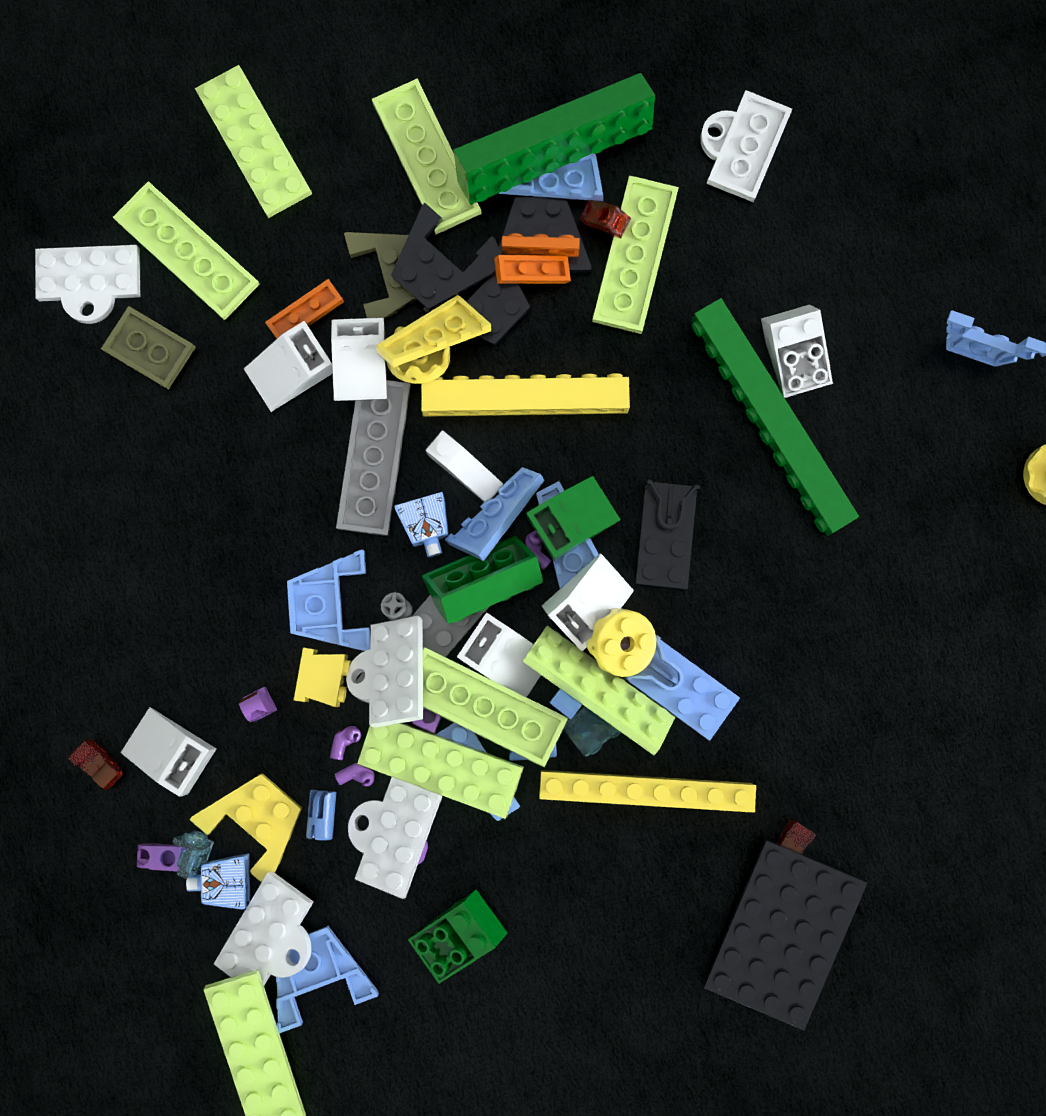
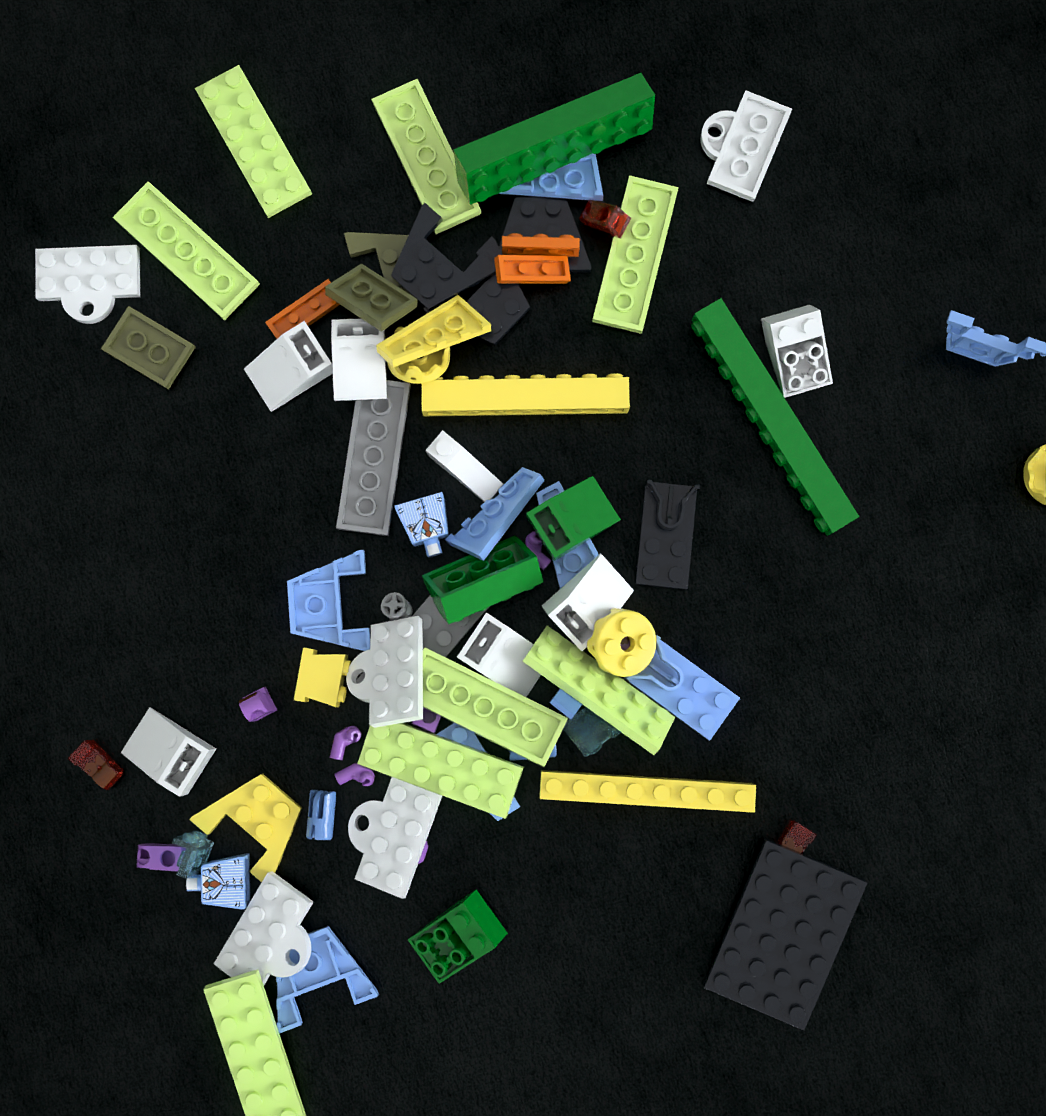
none -> olive plate [325,264,417,332]

